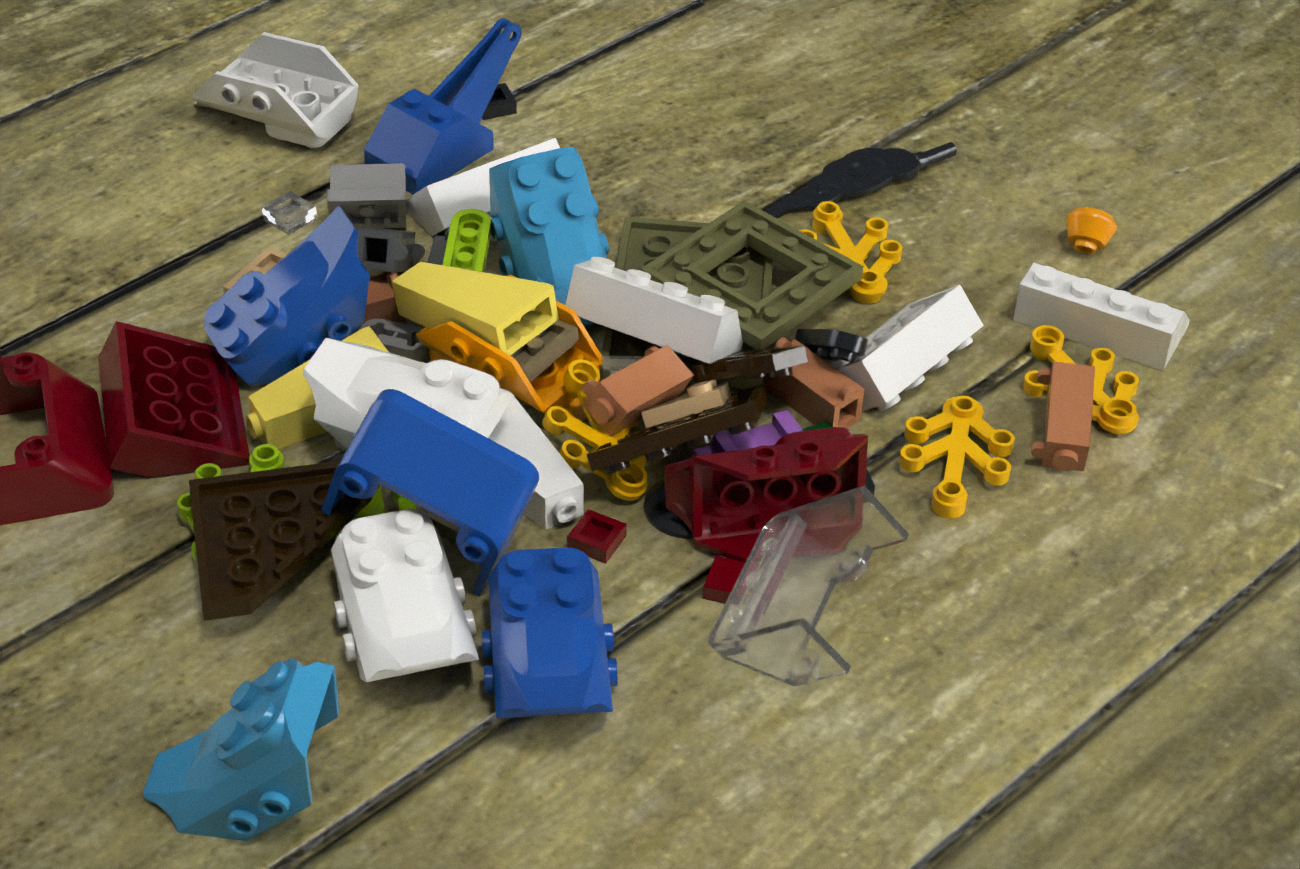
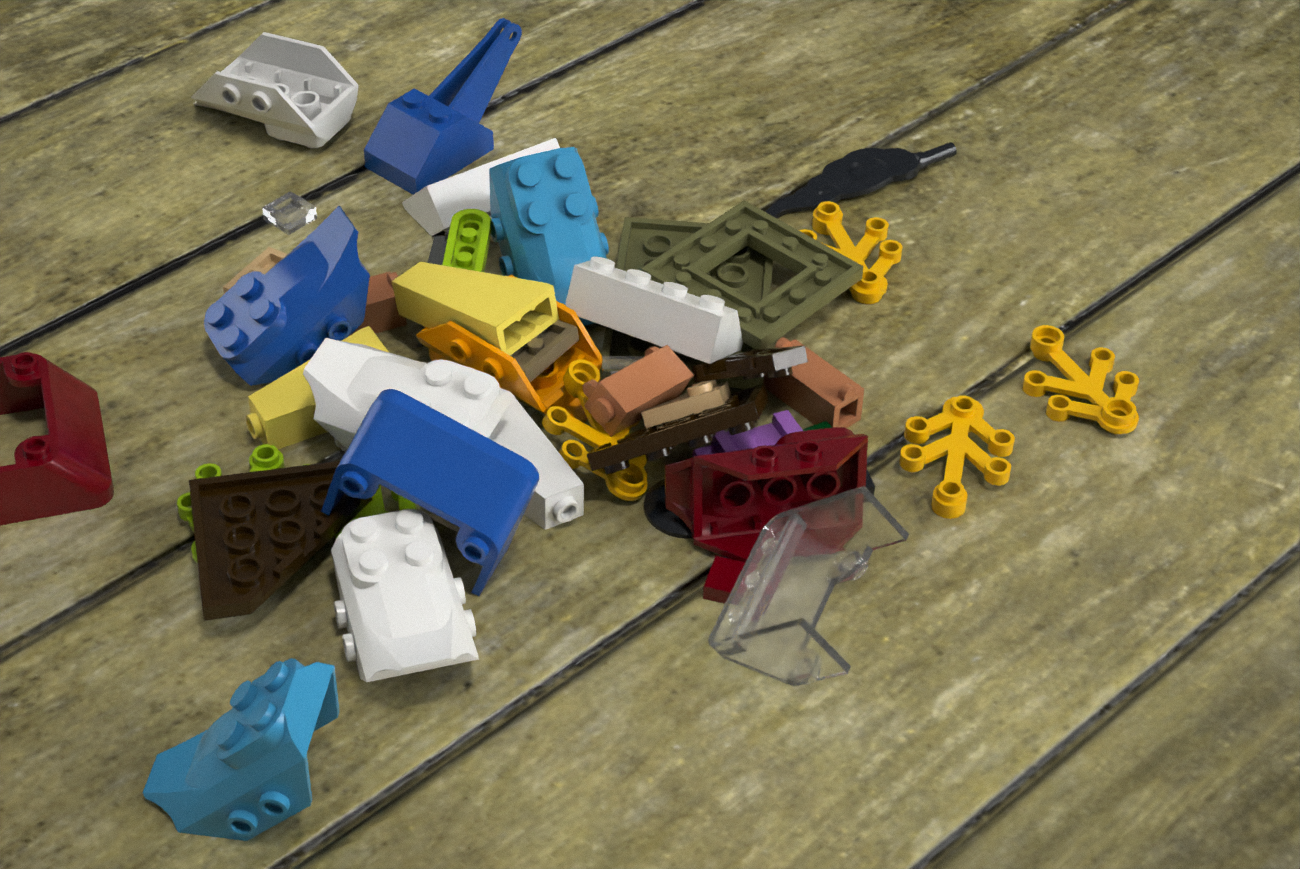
dark red slope [98,321,250,477] -> none
light grey bracket [327,163,407,229] -> none
dark grey brick [357,228,425,272] -> none
light grey beam [359,318,430,363] -> none
black tile [482,83,517,120] -> none
blue slope [482,548,618,718] -> none
dark red tile [567,509,627,564] -> none
black plate [795,329,868,362] -> none
white slope [831,285,984,411] -> none
white slope [1013,263,1190,371] -> none
nougat brick [1031,361,1095,471] -> none
light orange cone [1066,207,1117,254] -> none

